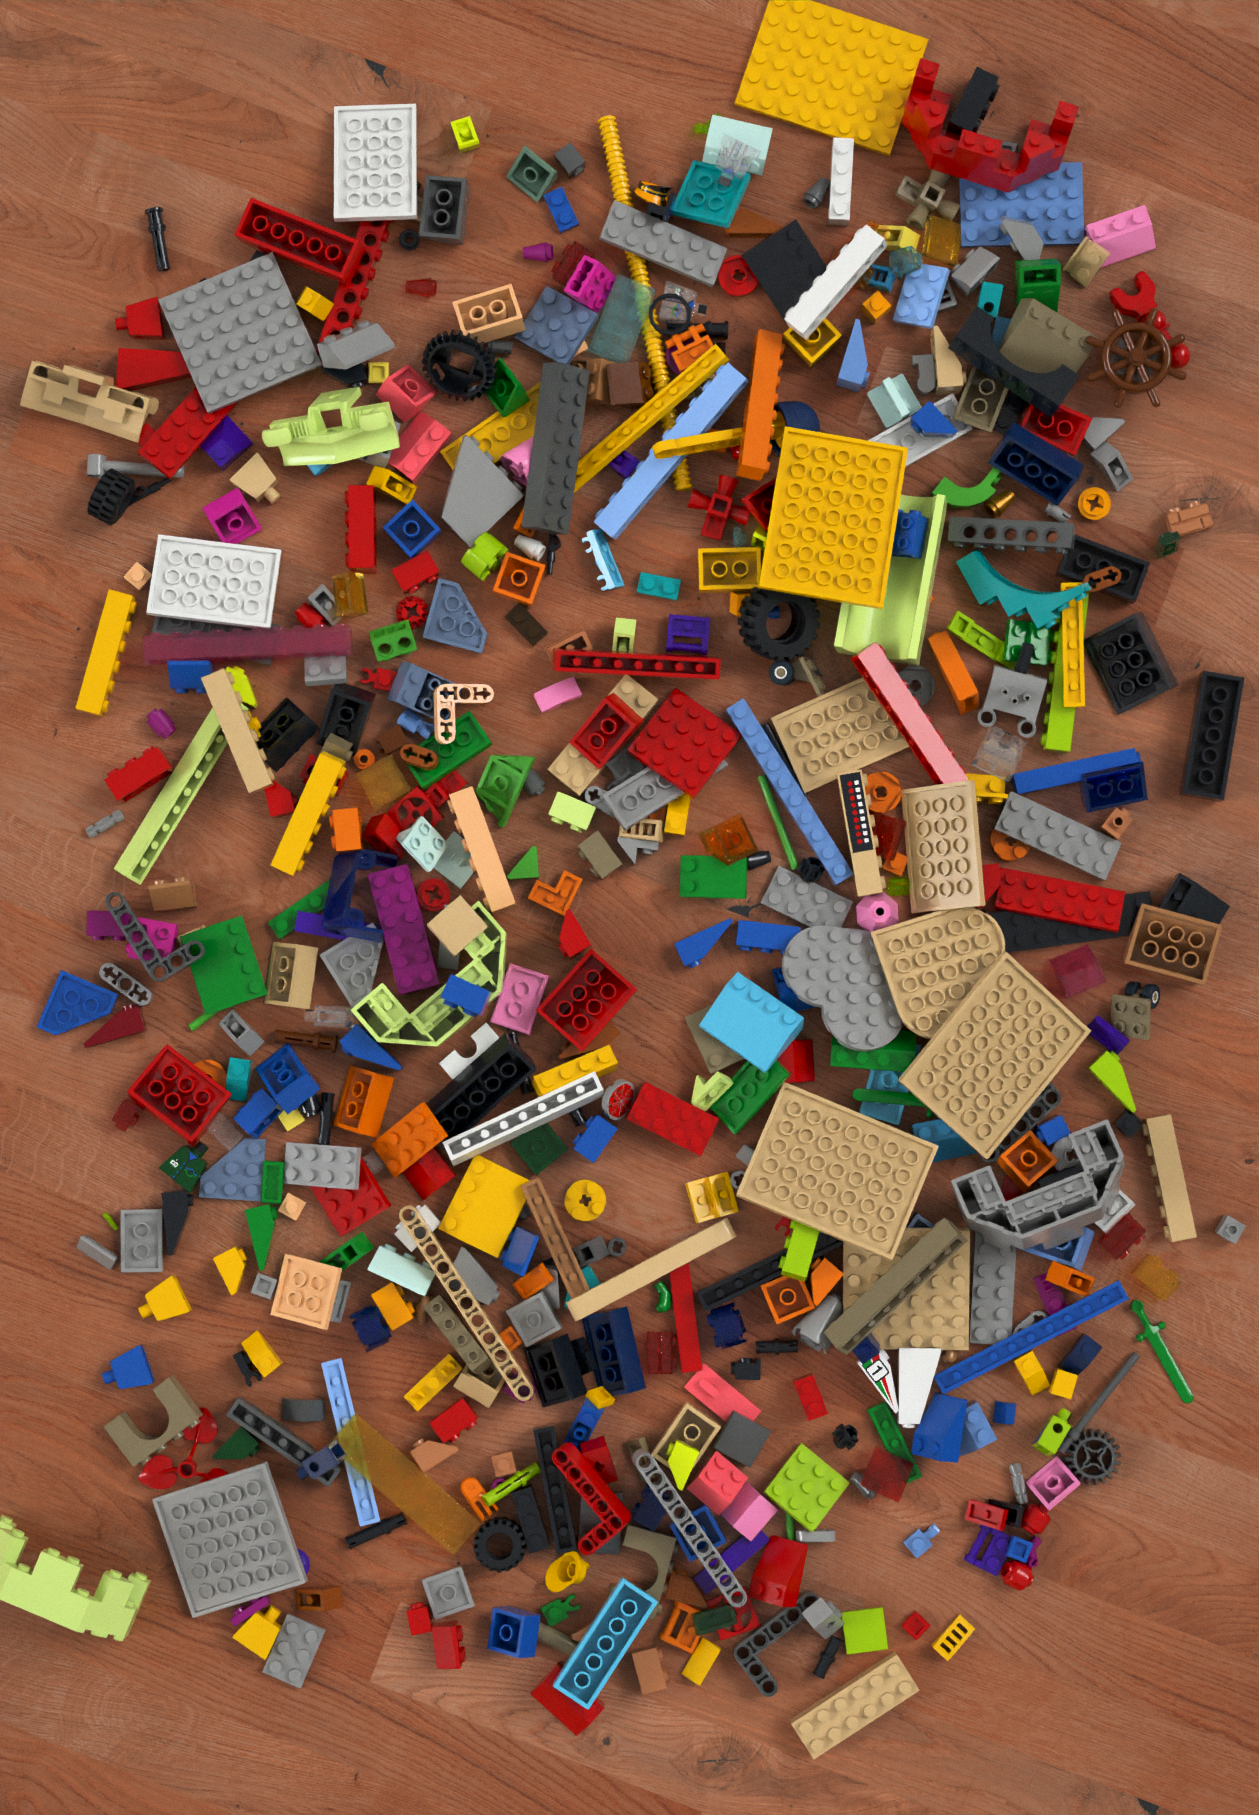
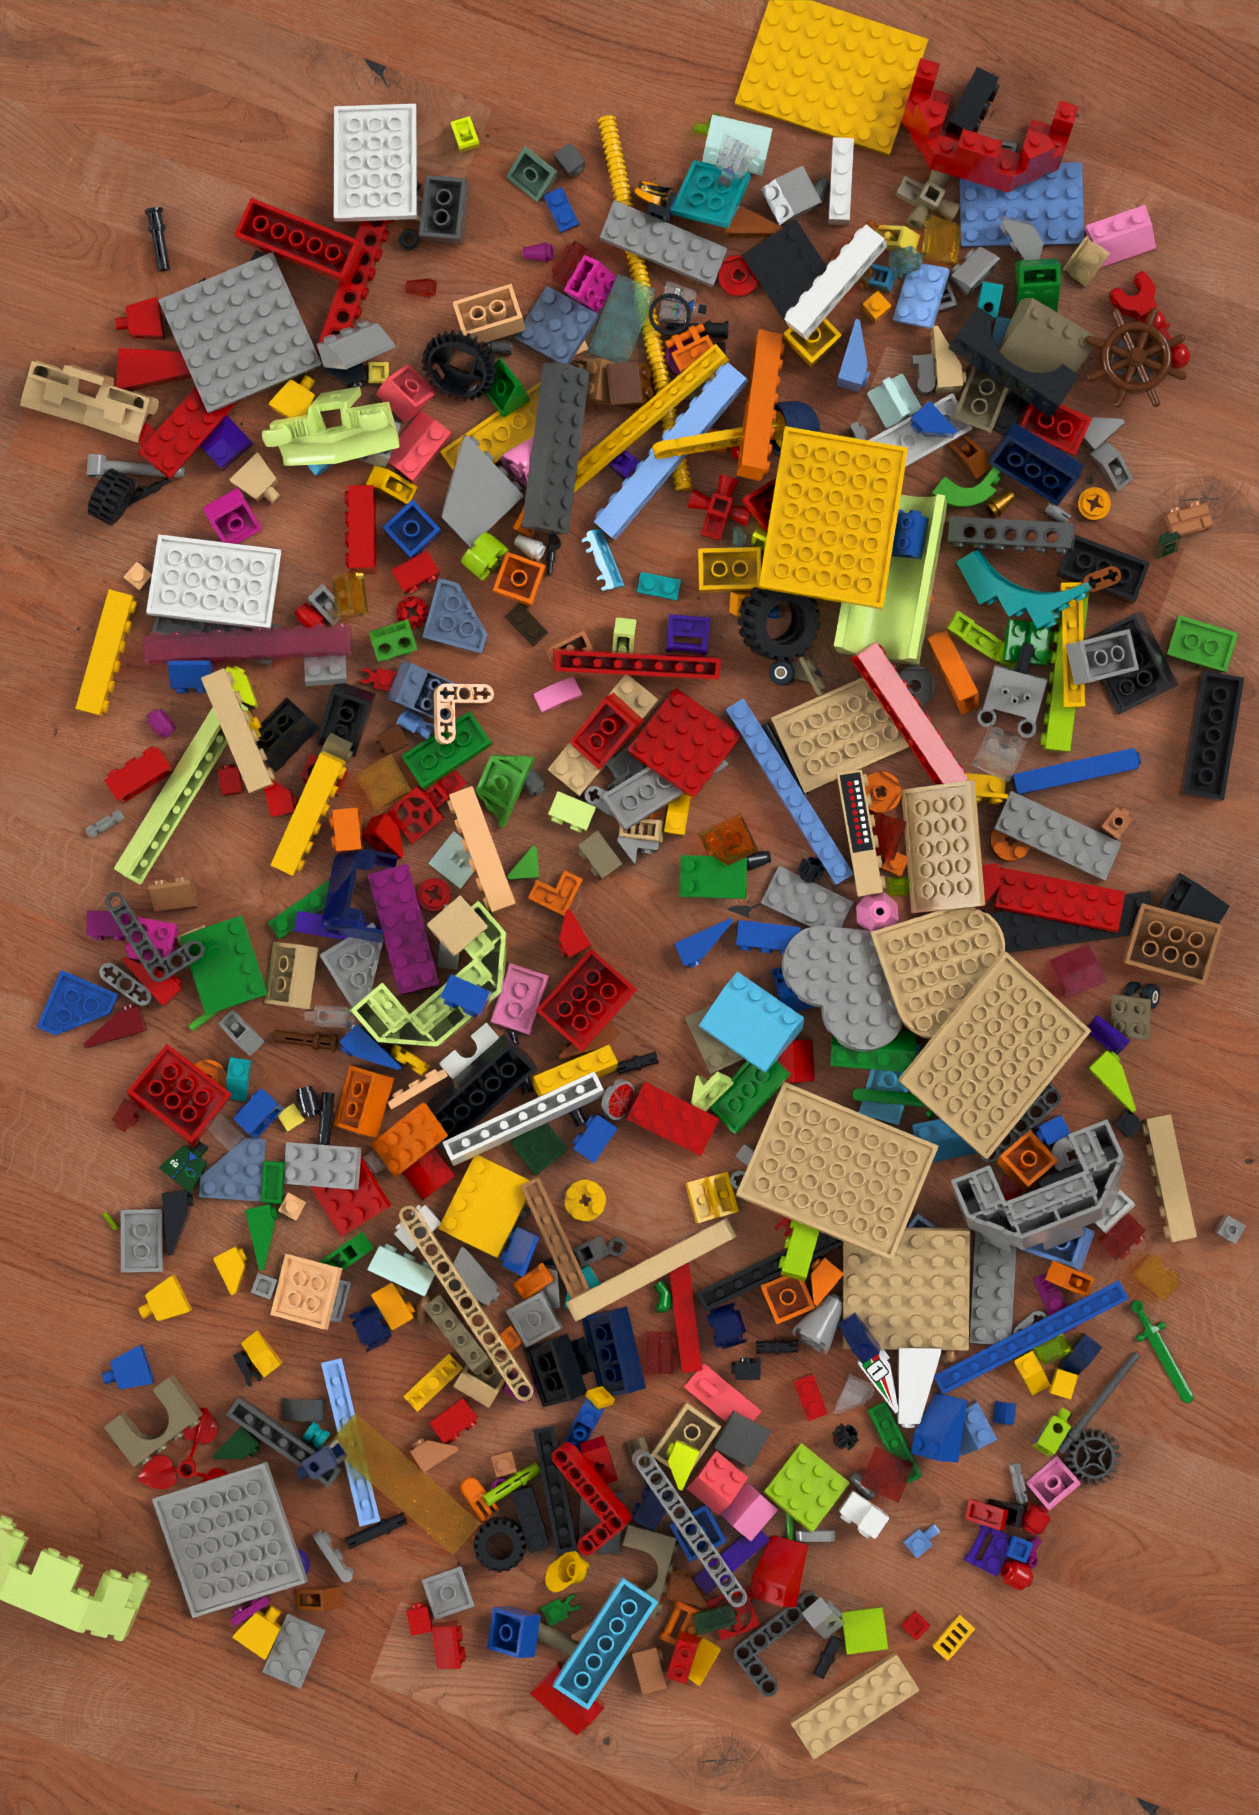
light grey slope [77,1235,119,1270] -> none
blue slope [255,1043,321,1114] -> none
yellow slope [295,286,334,321] -> none
orange plate [354,749,375,770] -> none
light aqua bracket [396,816,448,872] -> none
dark orange beam [400,744,439,771] -> none
bright green axle [757,775,799,870] -> none
dark tan brick [824,1217,968,1355] -> none
clear blue slope [1079,761,1148,813] -> none
none -> red slope [121,957,184,1006]
none -> red brick [218,764,244,796]
none -> yellow torso [269,375,316,418]
none -> teal wheel [302,1421,331,1450]
none -> light grey plate [313,1530,354,1582]
none -> light nougat plate [387,1069,448,1109]
none -> yellow plate [390,1044,430,1075]
none -> black pin [617,1051,659,1075]
none -> red brick [666,1631,700,1684]
none -> light grey slope [761,166,822,225]
none -> clear slope [832,1373,875,1414]
none -> white brick [838,1489,889,1539]
none -> light grey plate [849,422,867,440]
none -> dark orange slope [947,434,992,479]
none -> clear neon green brick [1035,1333,1071,1365]
none -> light grey brick [1065,629,1139,685]
none -> bright green plate [1166,615,1238,673]

